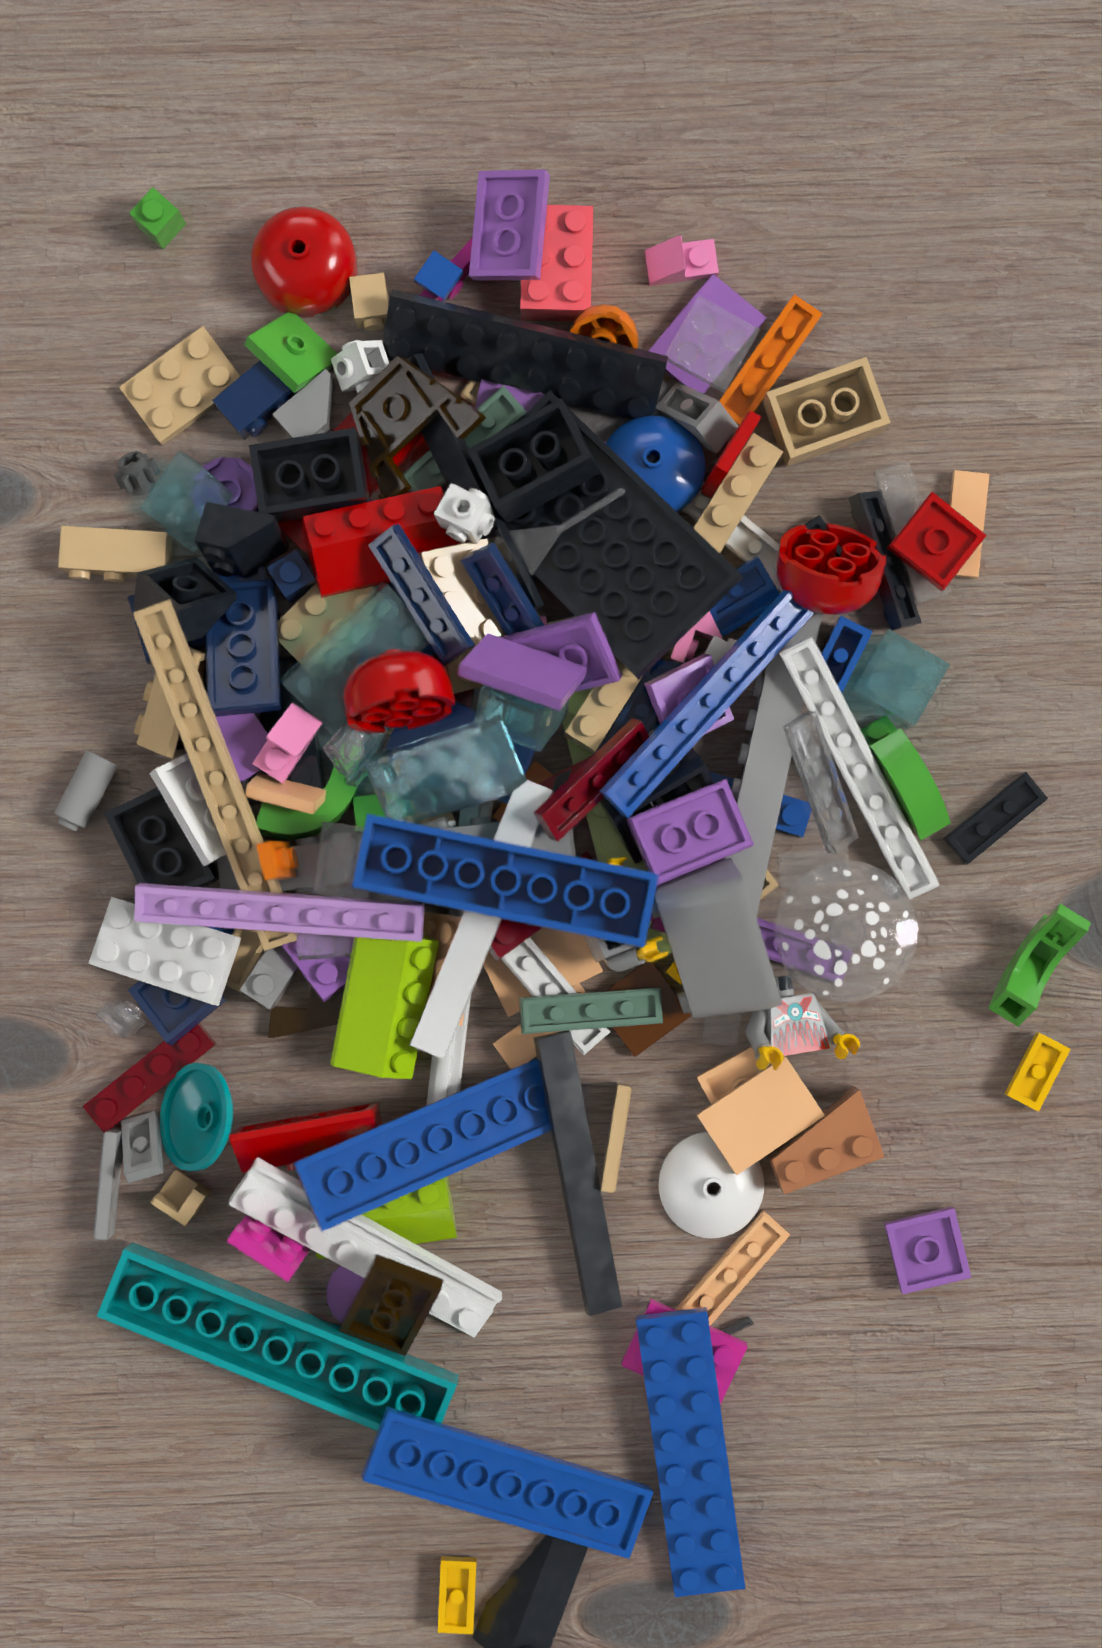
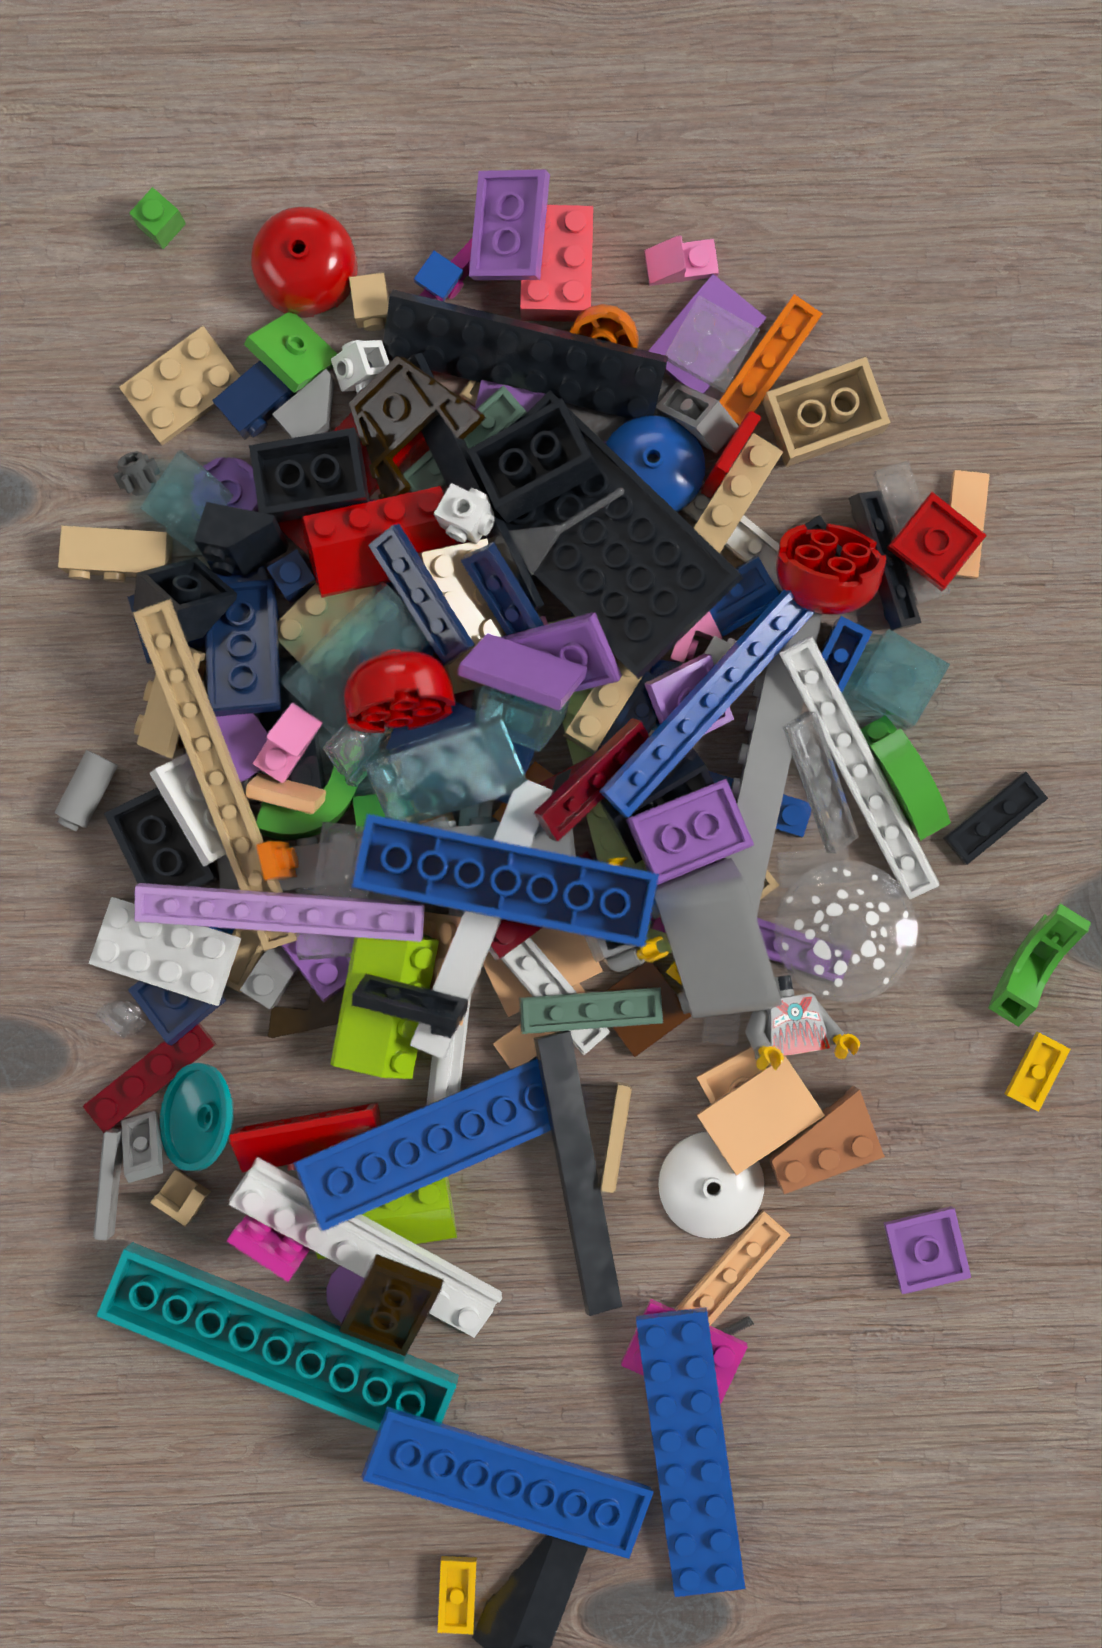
none -> black hinge [352,974,468,1039]

